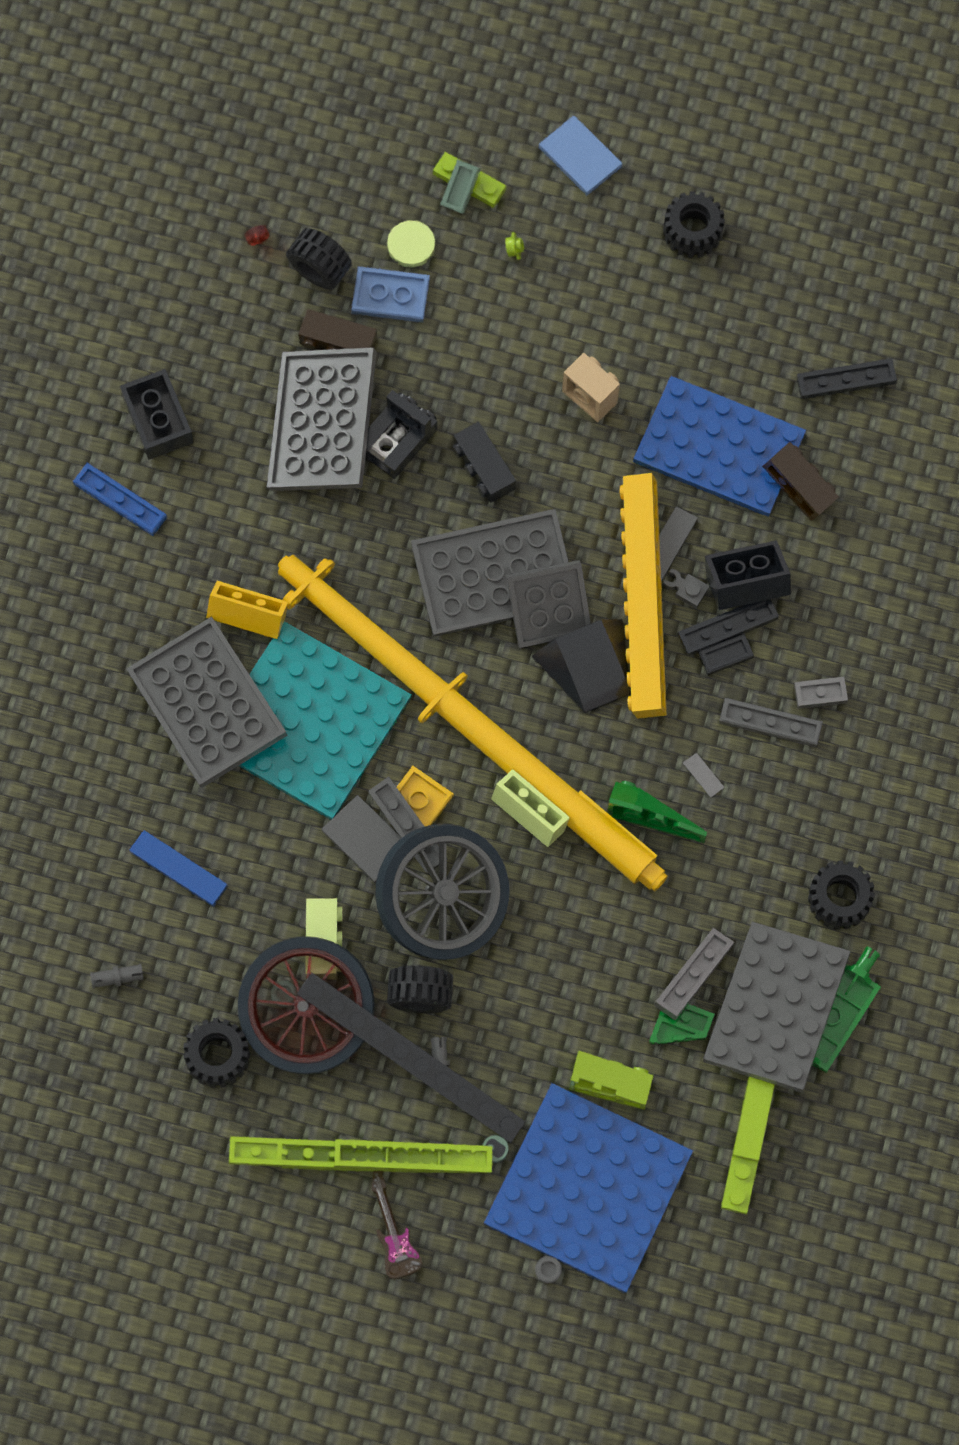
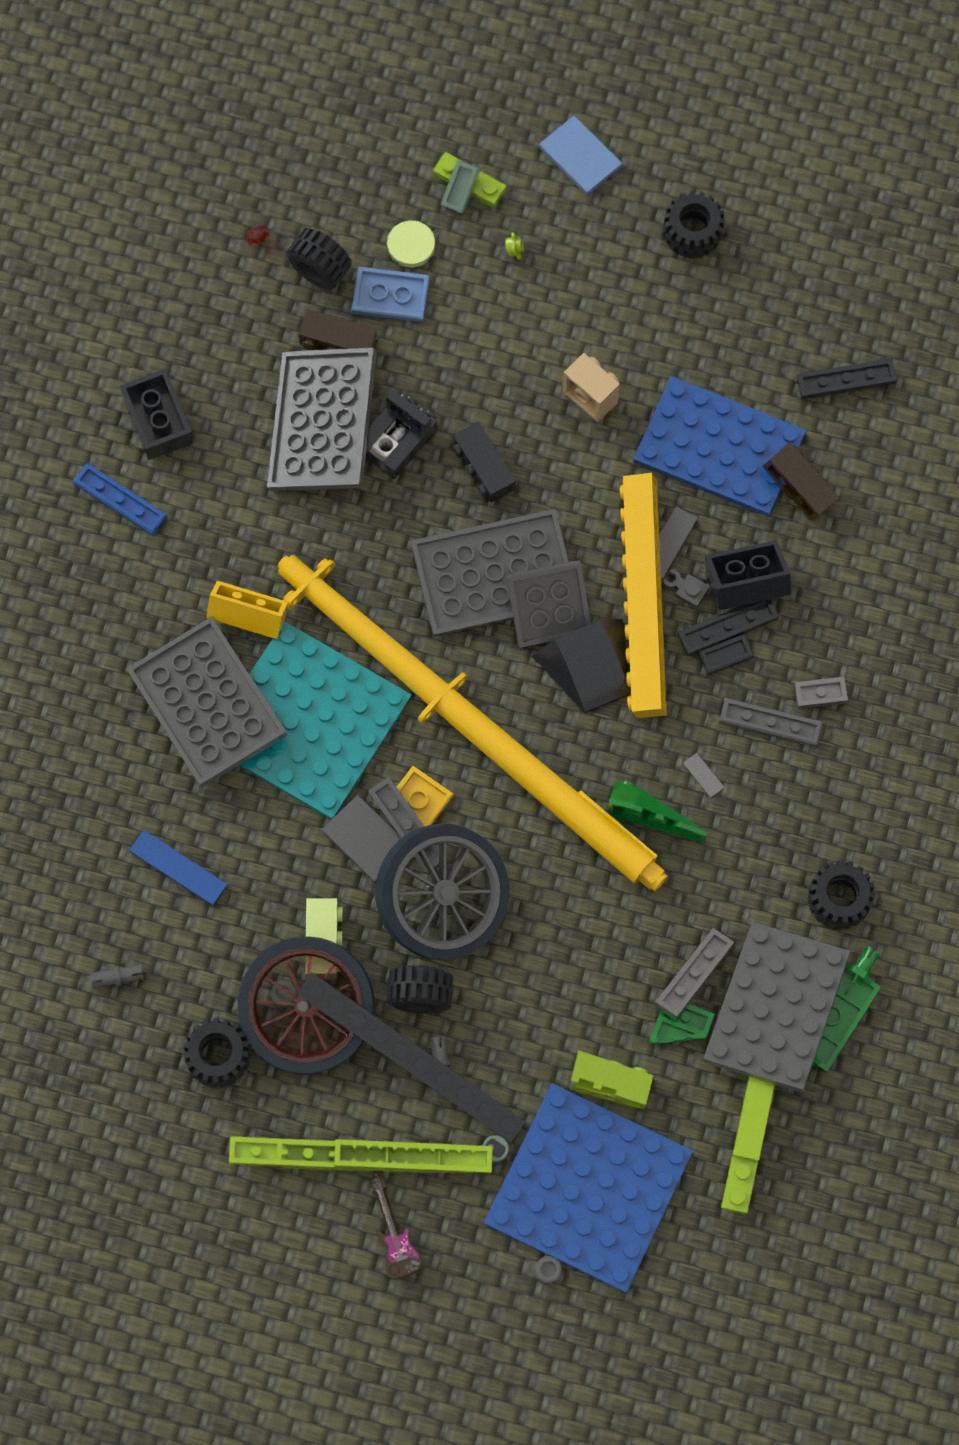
yellowish green brick [491,769,570,847] -> none

